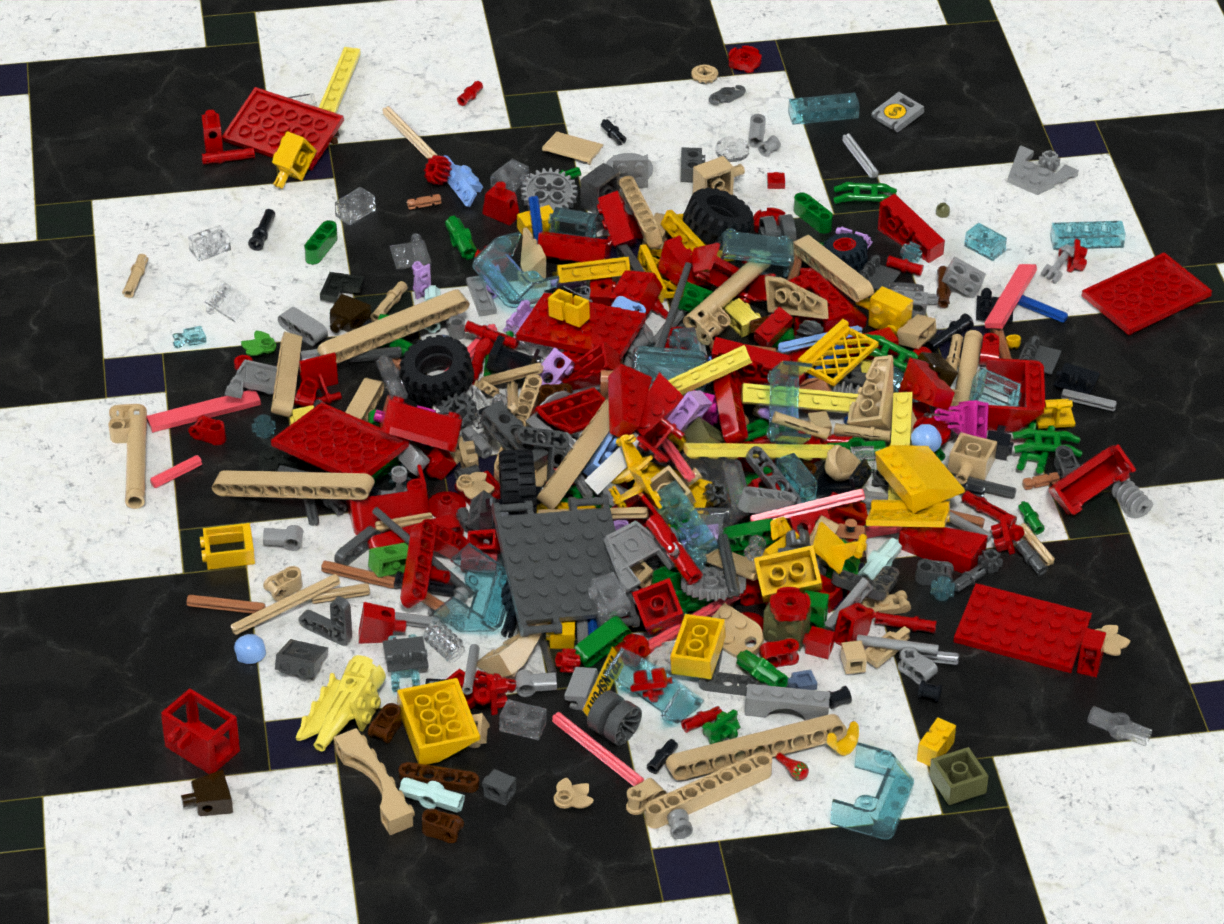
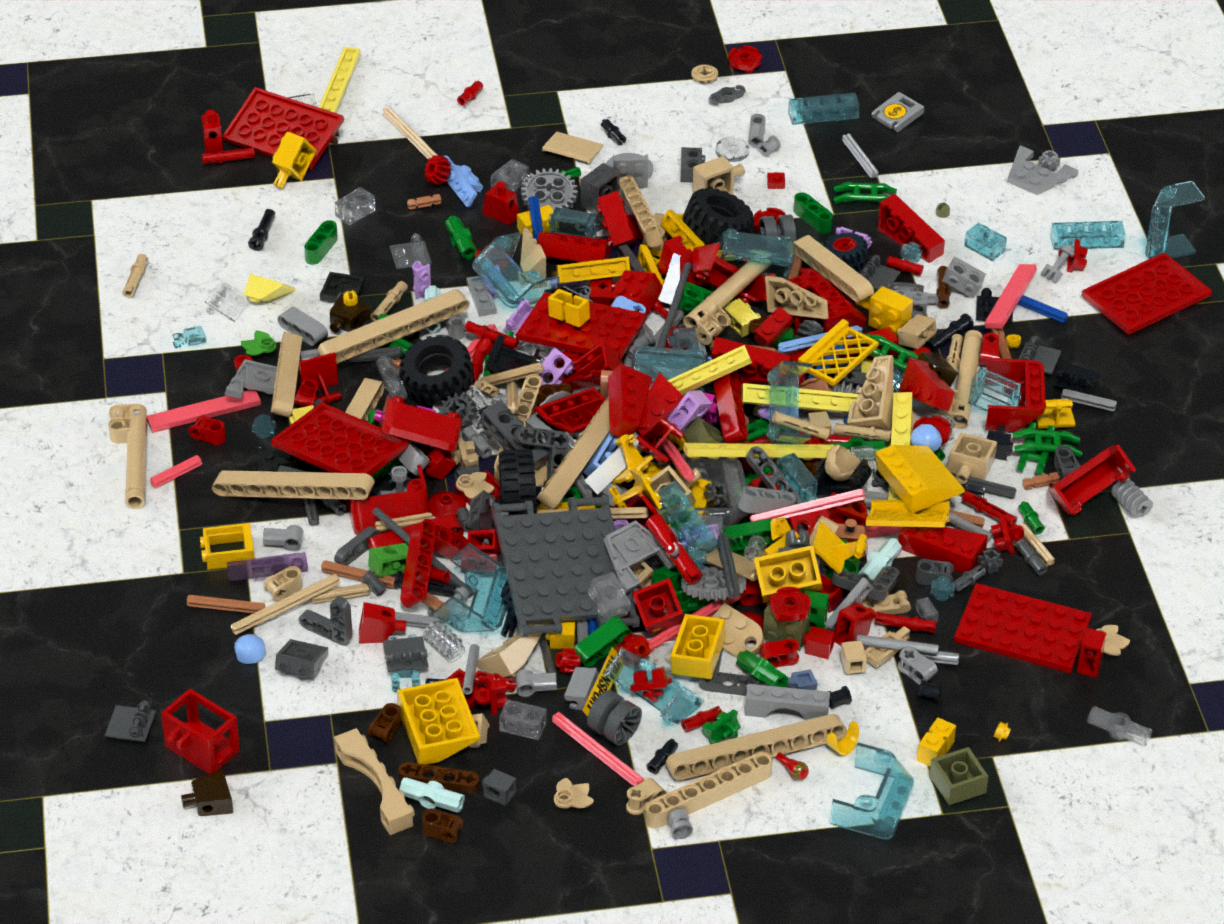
clear brick [188,225,231,262] -> none
light yellow piece [295,655,386,751] -> none
red plate [912,402,931,420] -> none
dark pink brick [934,400,989,439] -> none
none -> dark grey hinge [105,701,156,742]
none -> clear purple bracket [227,552,308,581]
none -> light yellow slope [244,274,295,303]
none -> yellow hinge [343,290,358,306]
none -> dark grey pin [361,570,387,596]
none -> sticker [659,253,680,304]
none -> clear piece [916,597,939,622]
none -> yellow plate [993,722,1011,742]
none -> clear light blue windscreen [1145,181,1205,260]

